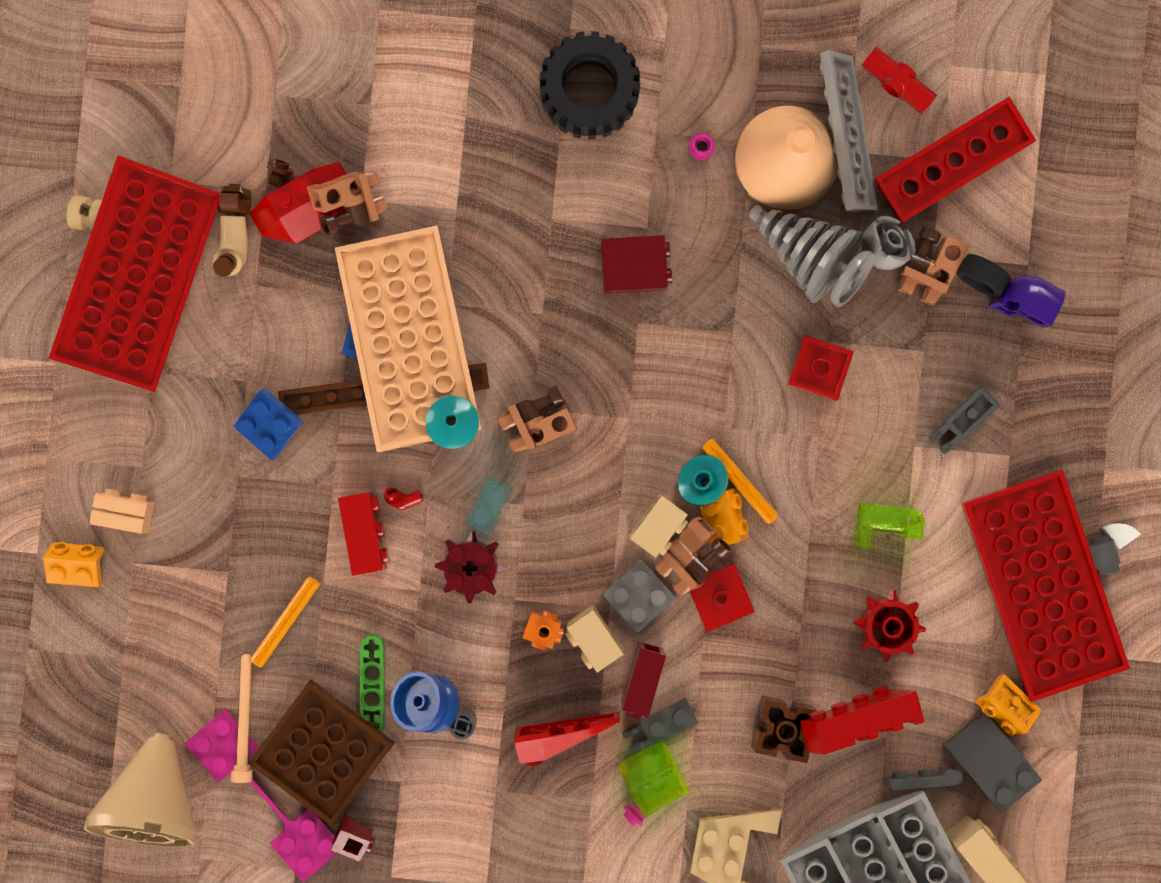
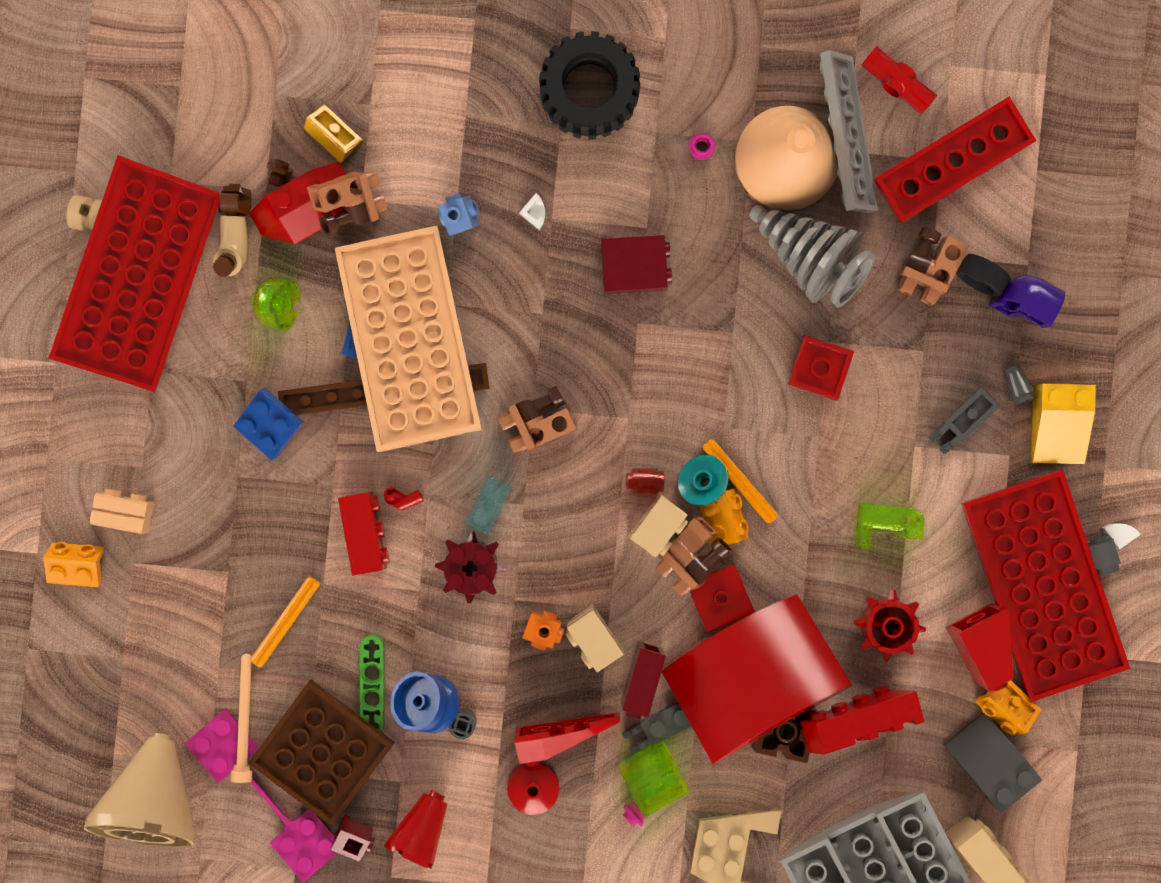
teal dish [426,396,479,449] -> none
light grey plate [602,559,676,633] -> none
light grey cylinder [861,216,915,270] -> none
dark grey hinge [884,767,964,790] -> none
none -> clear neon green cylinder [251,277,300,330]
none -> yellow slope [304,104,363,162]
none -> red cone [384,790,447,869]
none -> medium blue brick [439,193,481,236]
none -> red dish [507,763,559,815]
none -> white tile [519,193,545,231]
none -> clear red brick [626,468,665,495]
none -> red slope [662,594,852,765]
none -> red slope [946,603,1014,691]
none -> dark grey cone [1004,365,1035,406]
none -> yellow slope [1031,384,1096,464]

